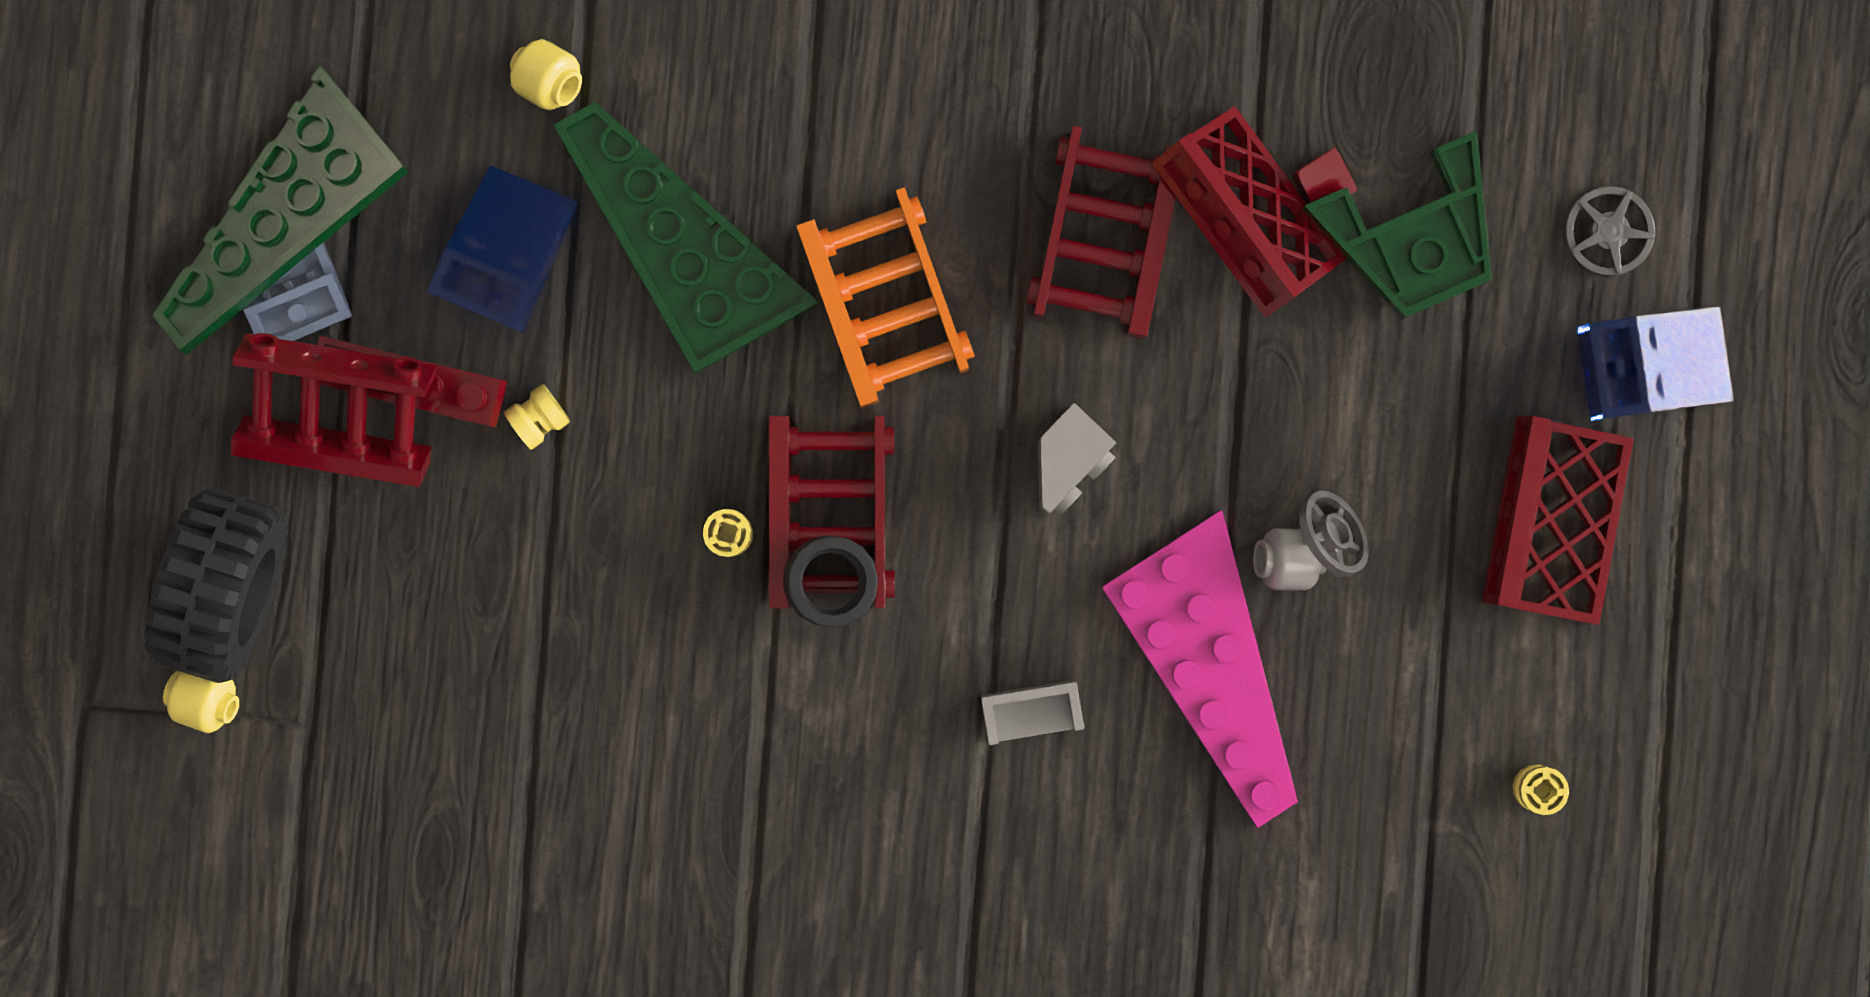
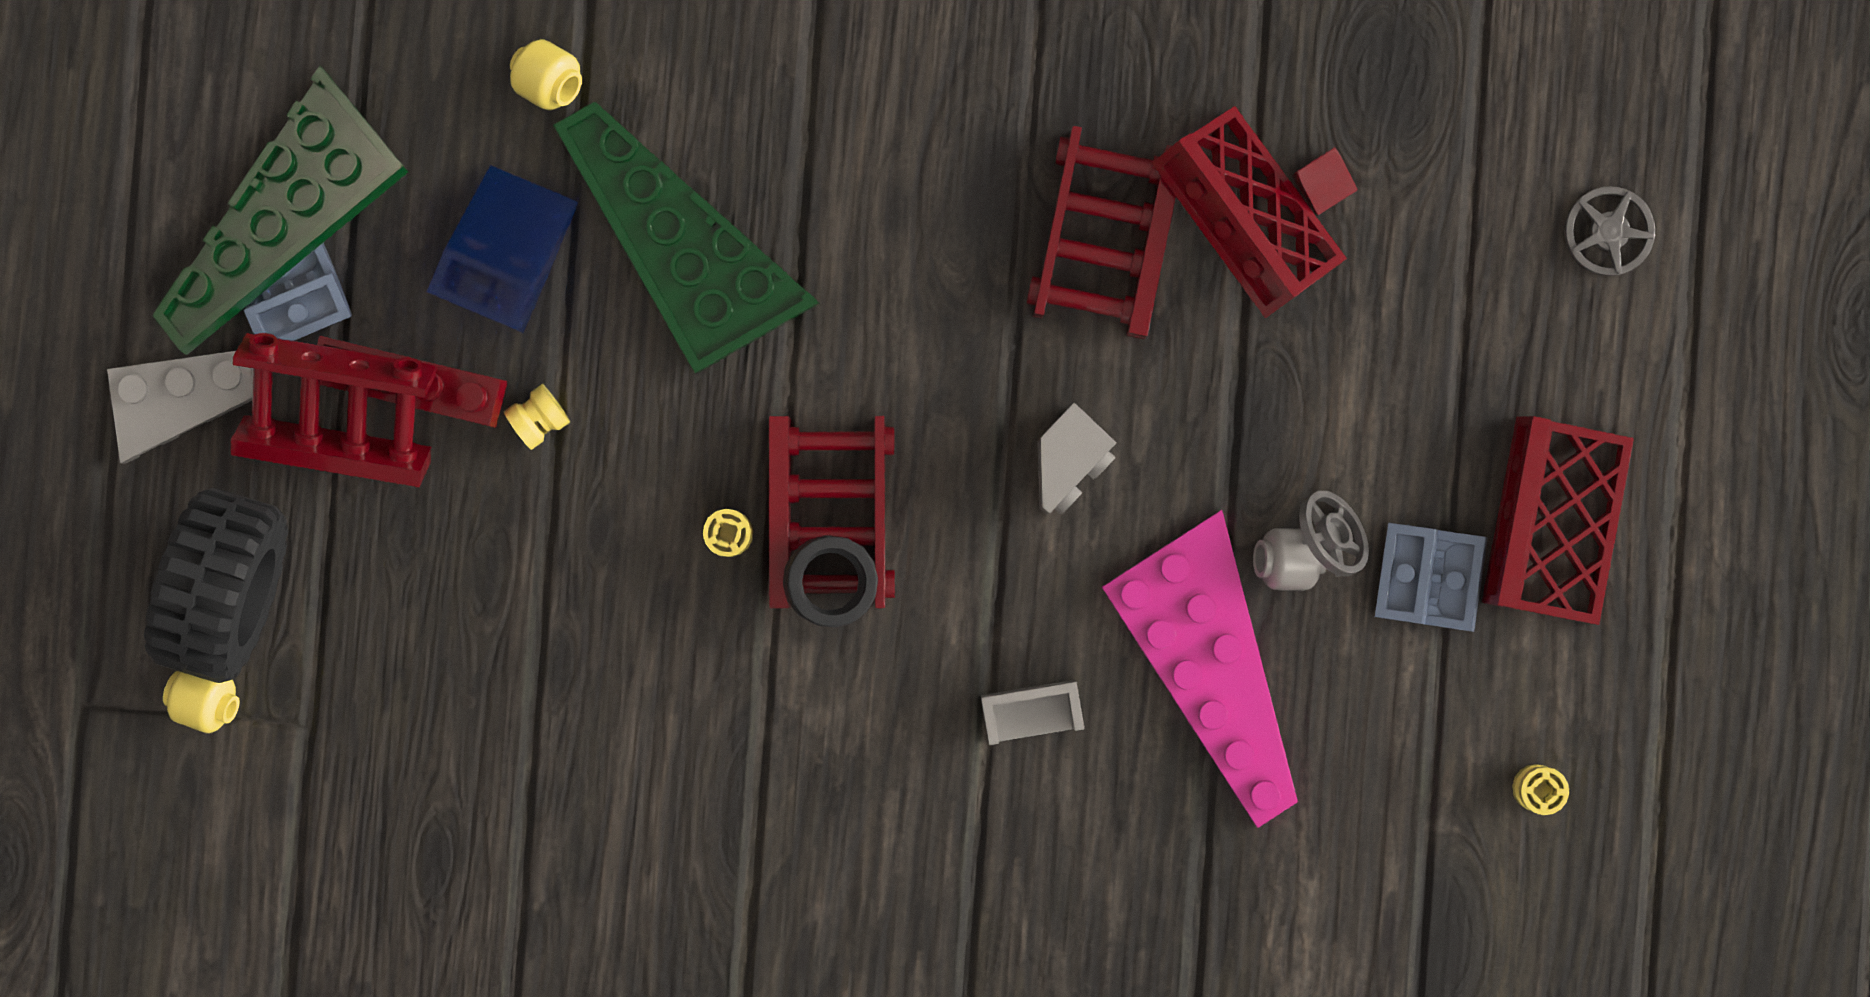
orange fence [797,187,975,408] -> none
dark green wing [1302,130,1492,319] -> none
clear blue slope [1577,307,1733,421] -> none
none -> light grey wing [107,351,253,464]
none -> sand blue slope [1375,523,1488,632]

